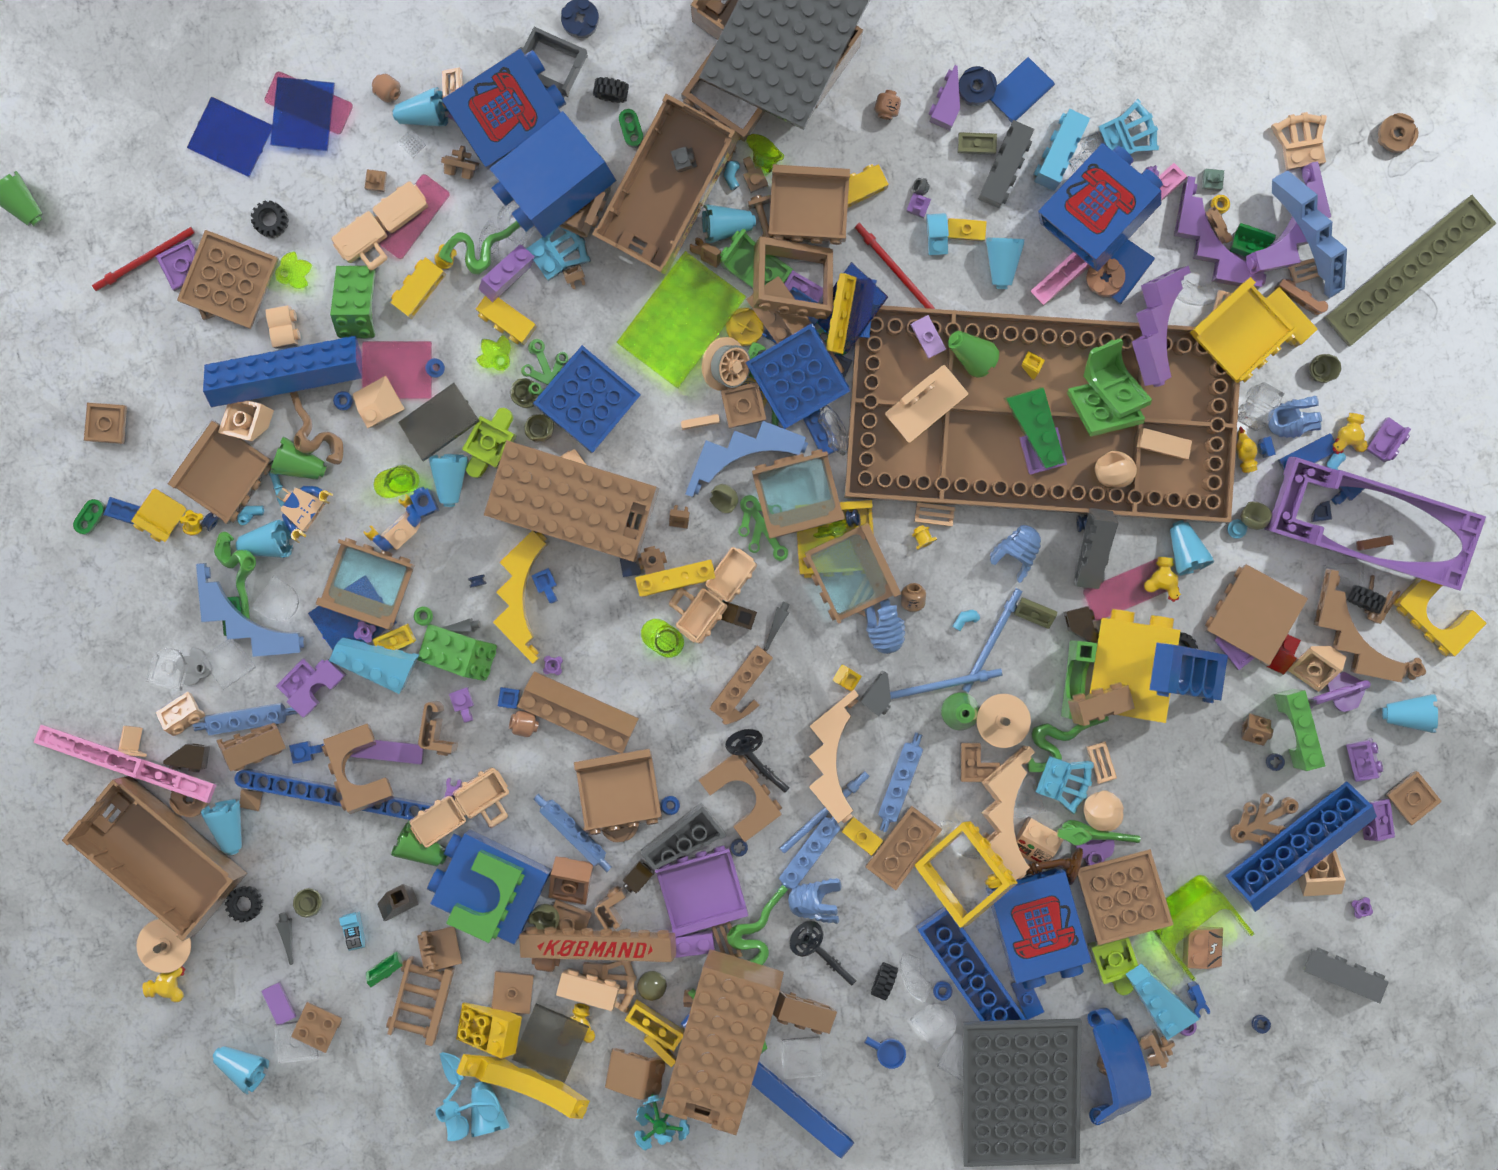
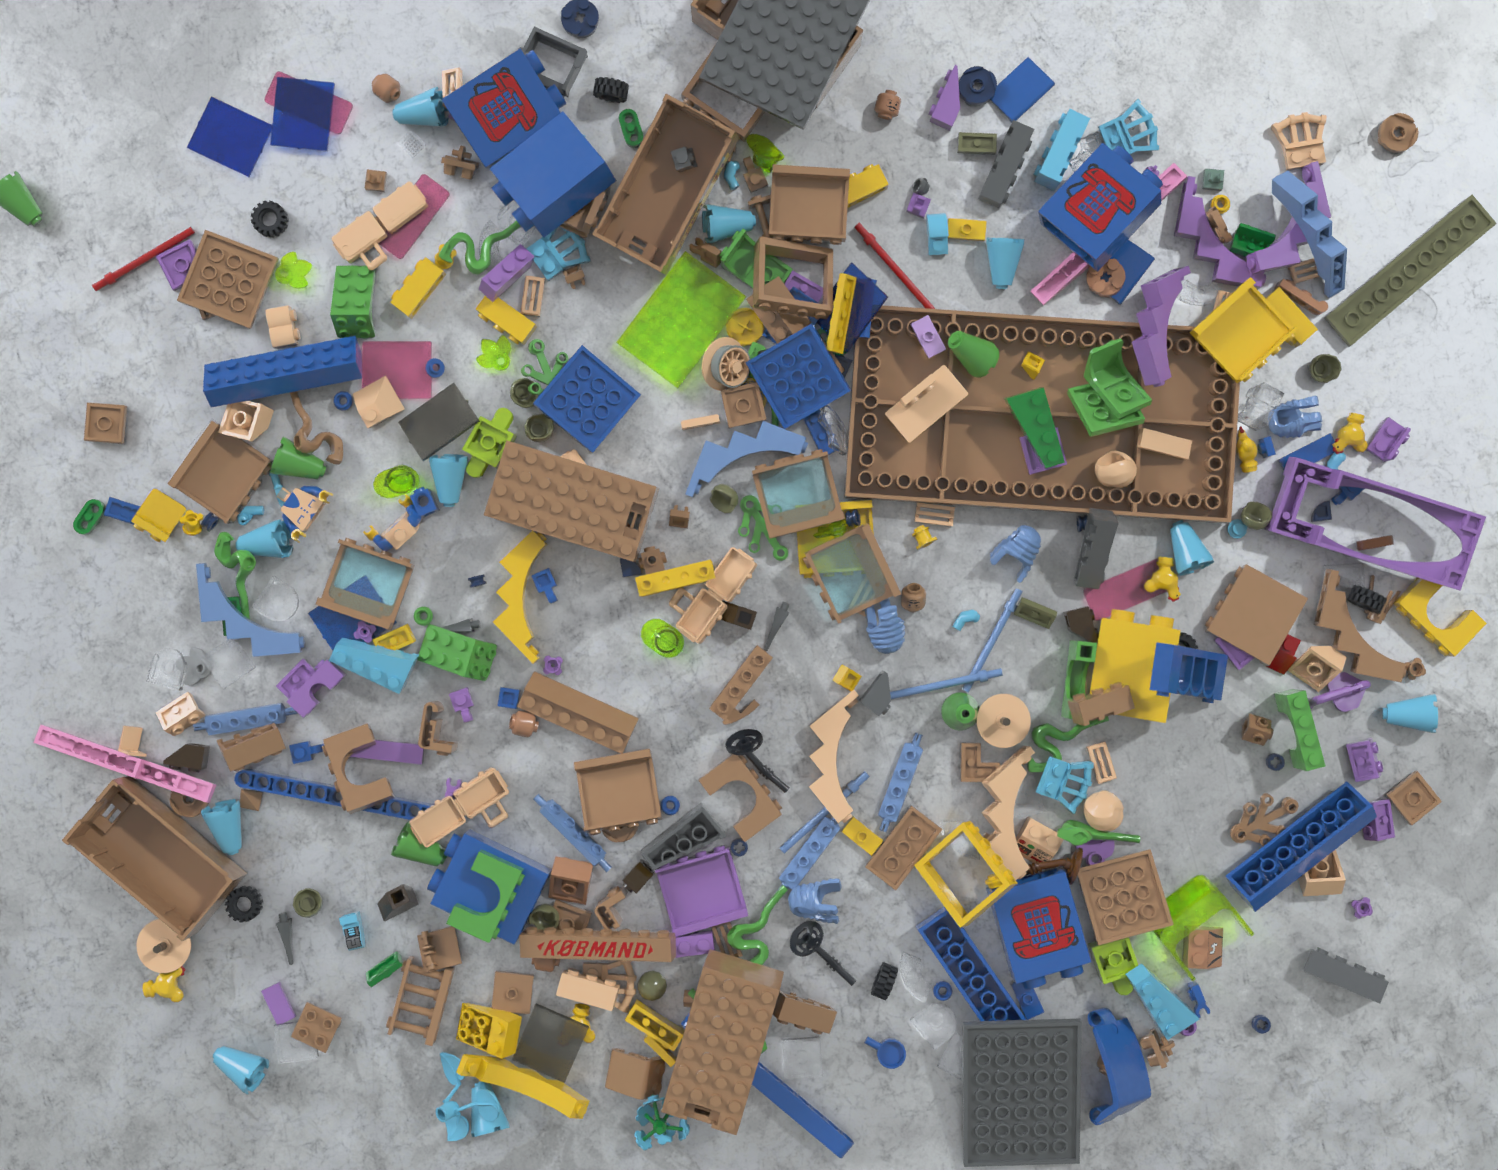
none -> light nougat tile [520,276,545,317]

